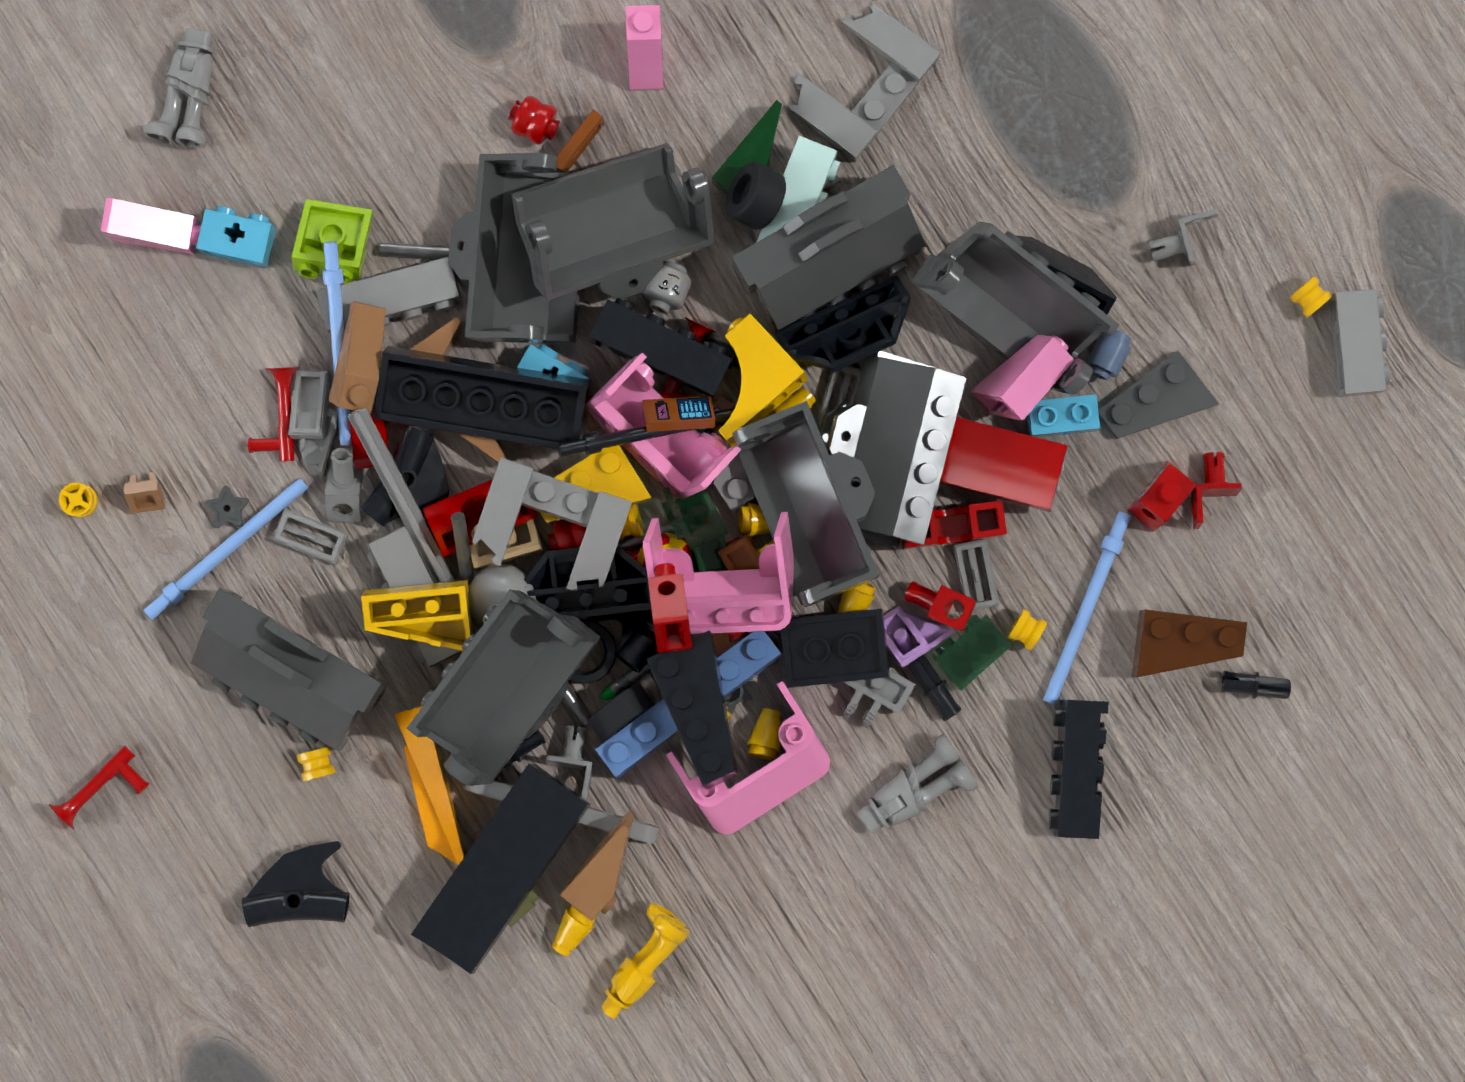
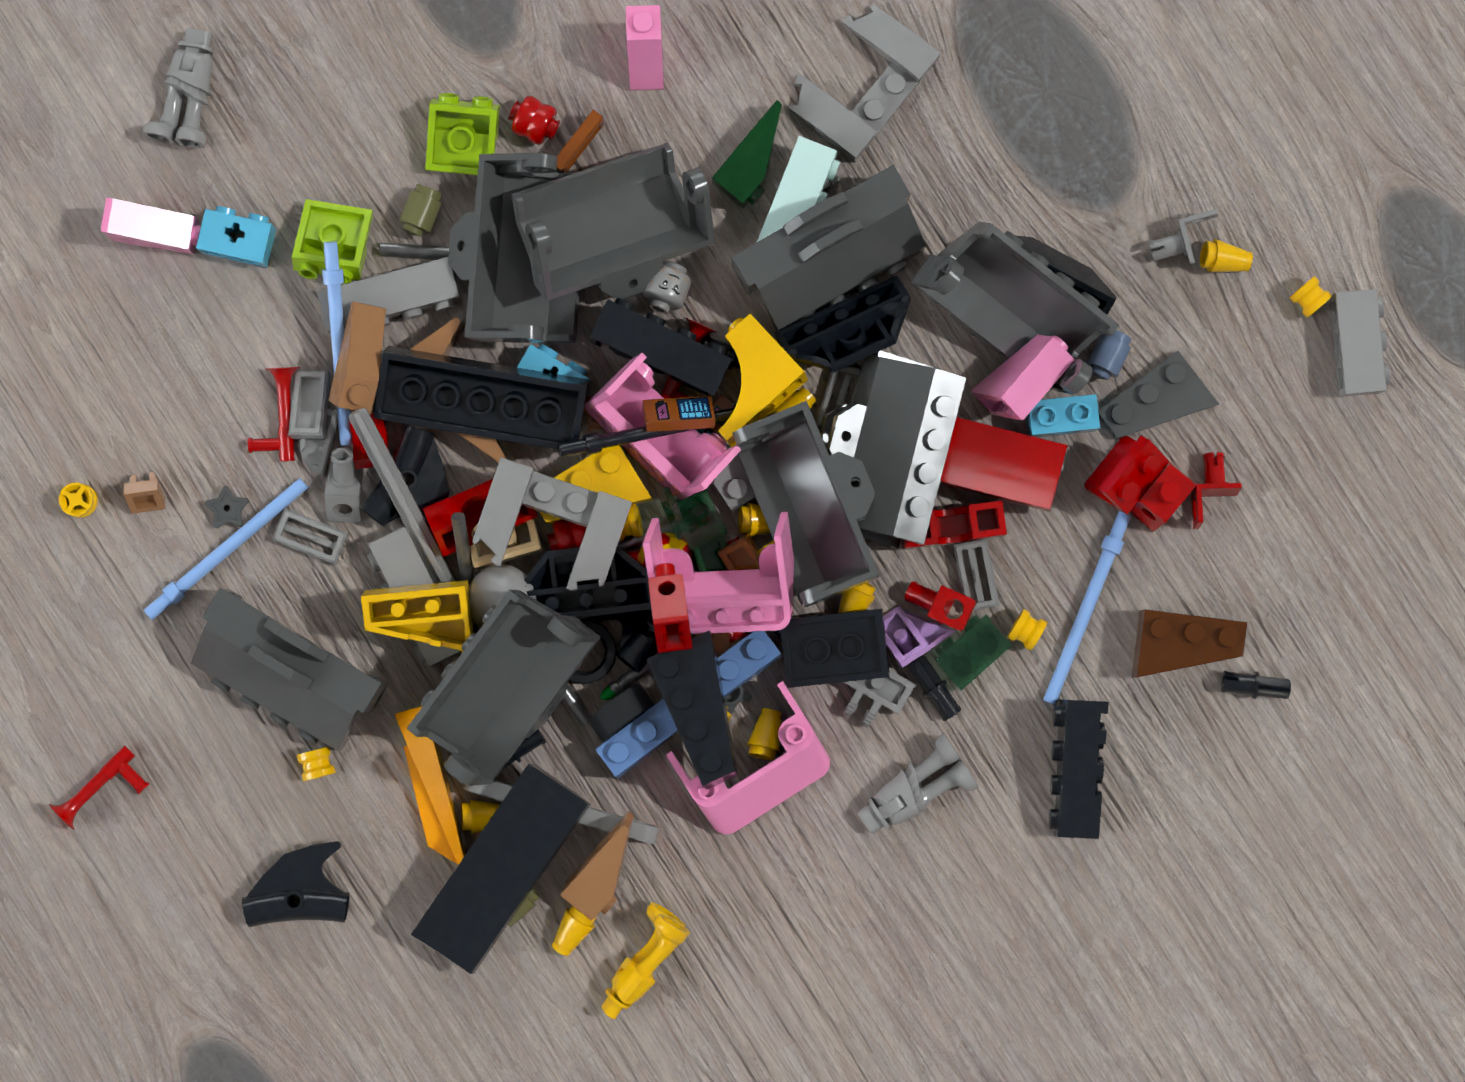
light grey bracket [546,725,593,801] -> none
black tyre [725,161,786,230] -> none
none -> olive brick [399,184,442,237]
none -> lime plate [425,93,500,175]
none -> yellow cone [461,799,500,833]
none -> red bracket [1084,435,1170,515]
none -> yellow cone [1199,239,1253,272]

